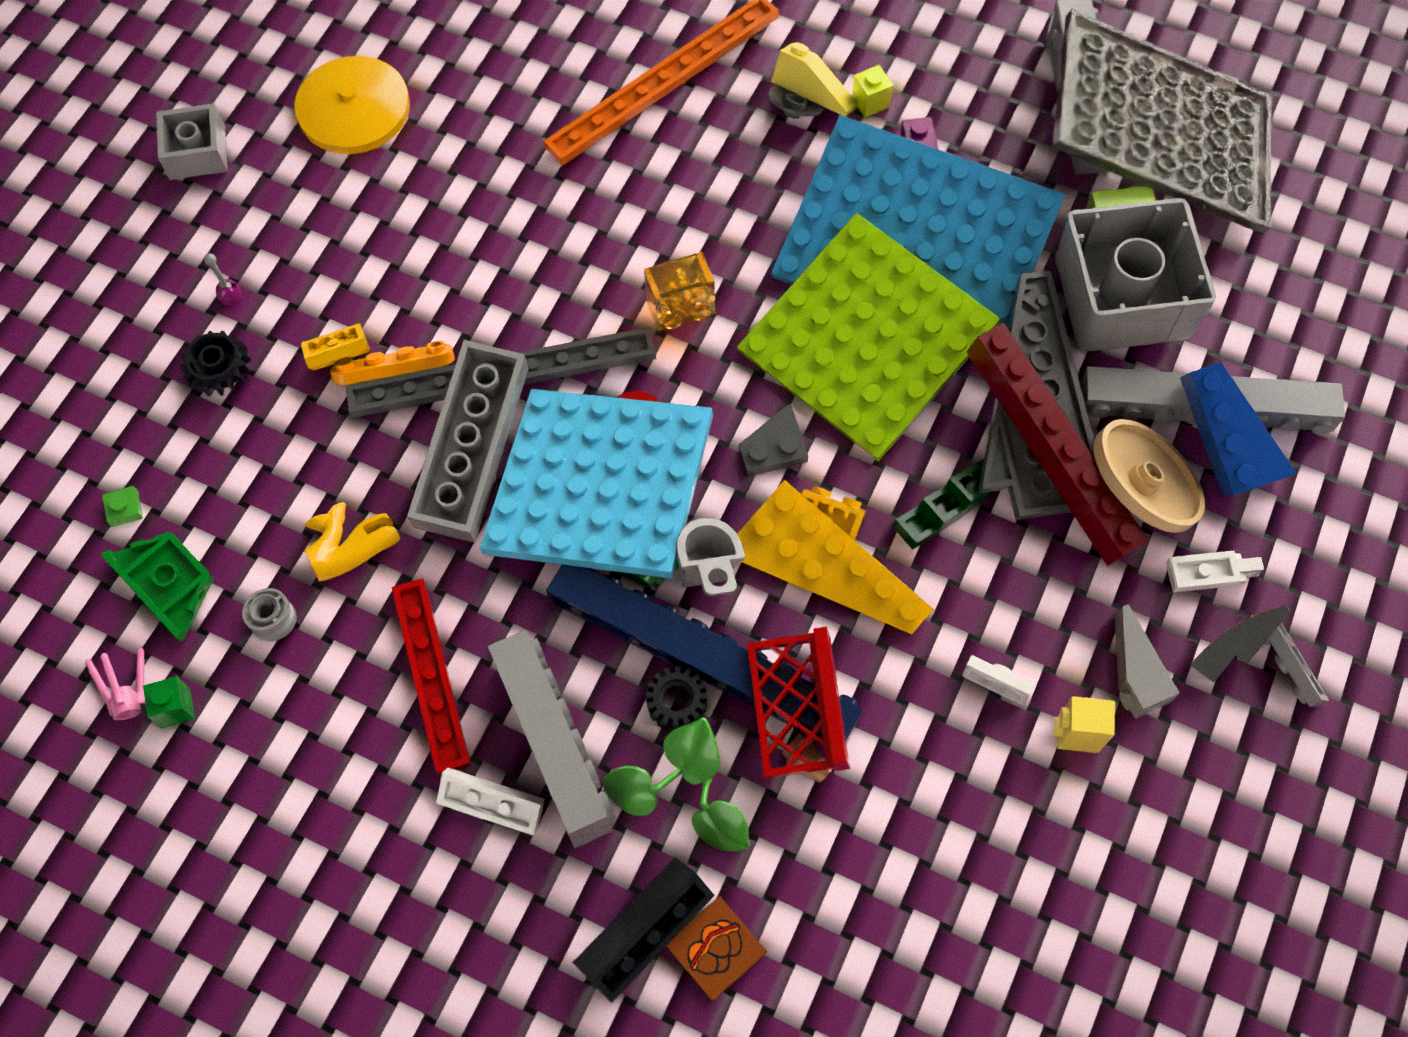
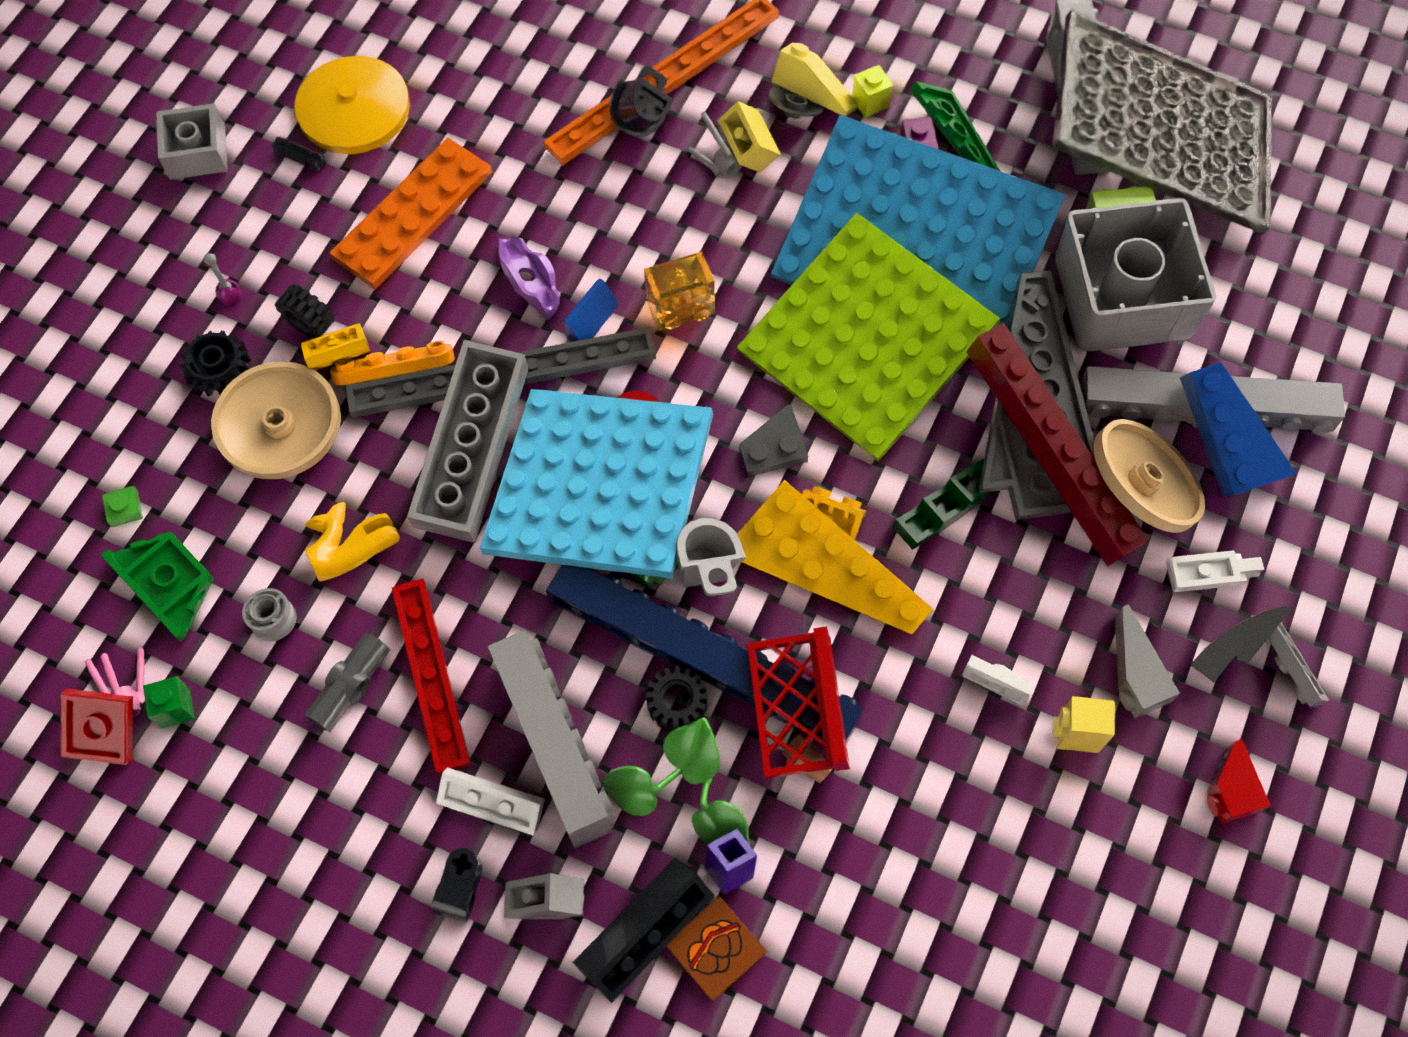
none -> red tile [61,689,133,765]
none -> tan dish [211,361,341,479]
none -> black axle [272,136,326,171]
none -> black tyre [274,284,335,339]
none -> dark grey piece [305,632,390,733]
none -> orange plate [329,137,493,290]
none -> black piece [431,848,483,922]
none -> medium lavender piece [497,237,560,320]
none -> light grey slope [504,873,584,919]
none -> blue slope [564,278,618,342]
none -> black container [609,66,674,138]
none -> light grey plant [688,112,742,178]
none -> dark purple brick [704,829,757,895]
none -> light yellow brick [718,101,781,173]
none -> green wing [909,81,1000,171]
none -> red slope [1207,739,1271,824]

